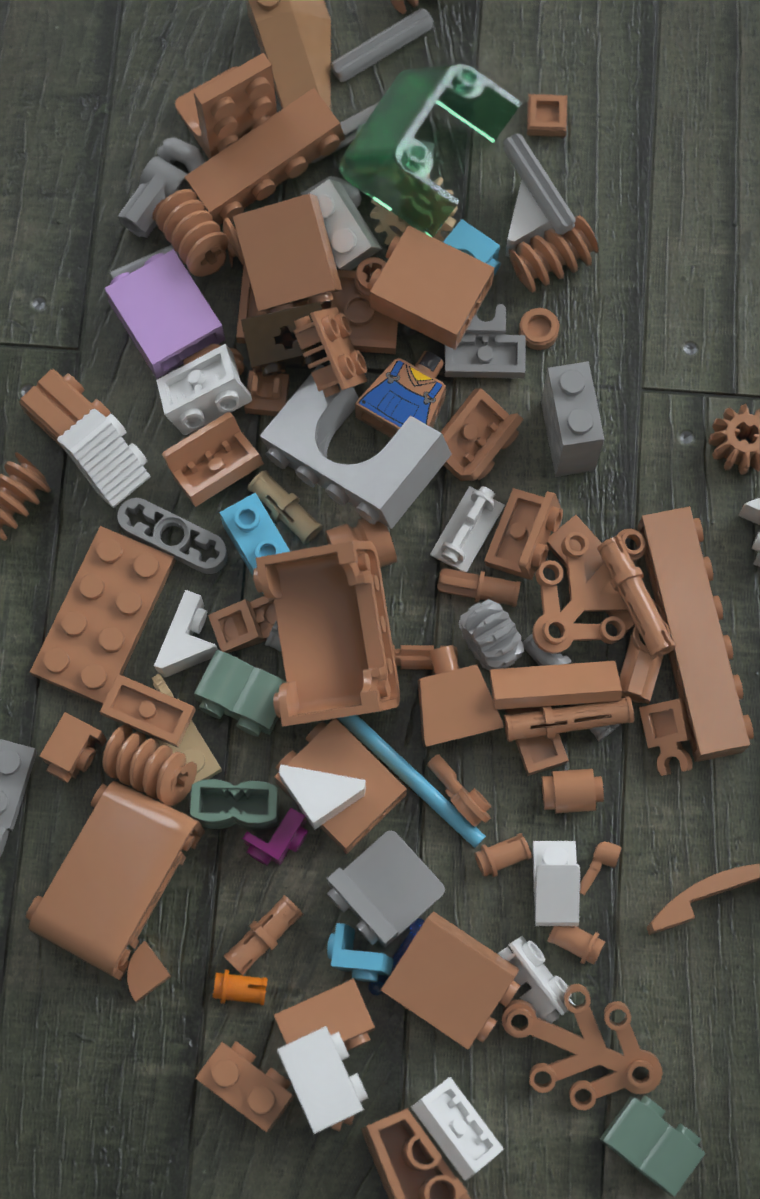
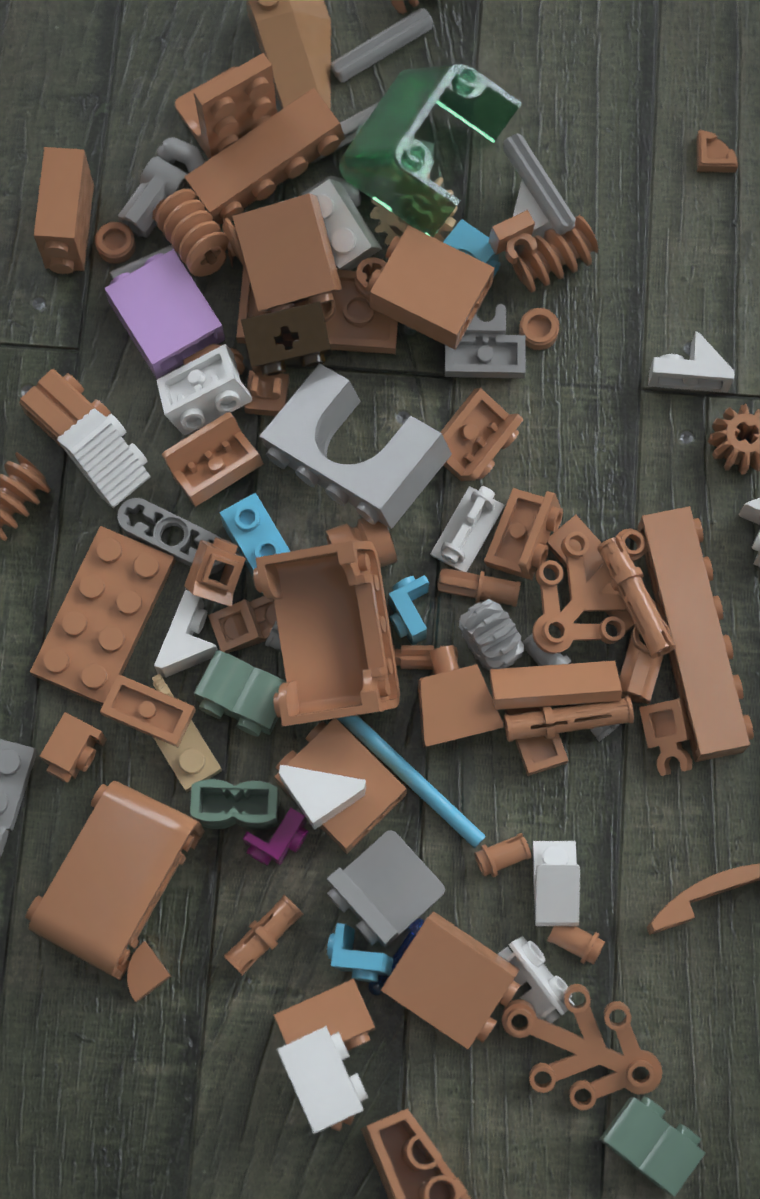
nougat piece [103,725,197,806] -> none
nougat brick [195,1041,295,1132] -> none
orange pin [213,969,267,1006] -> none
tan pin [248,470,323,544] -> none
nougat hinge [293,307,367,398] -> none
torso [355,351,446,438] -> none
white bracket [411,1077,504,1181] -> none
nougat plate [427,755,491,827] -> none
nougat tile [527,94,567,137] -> none
light grey brick [541,361,604,477] -> none
nougat brick [542,768,604,814] -> none
nougat hand [580,841,621,896] -> none
none -> nougat brick [34,147,94,274]
none -> nougat tile [95,222,136,264]
none -> nougat window [184,537,246,607]
none -> medium azure bracket [389,575,429,645]
none -> nougat tile [488,210,537,264]
none -> white slope [648,332,734,393]
none -> nougat tile [697,130,738,173]

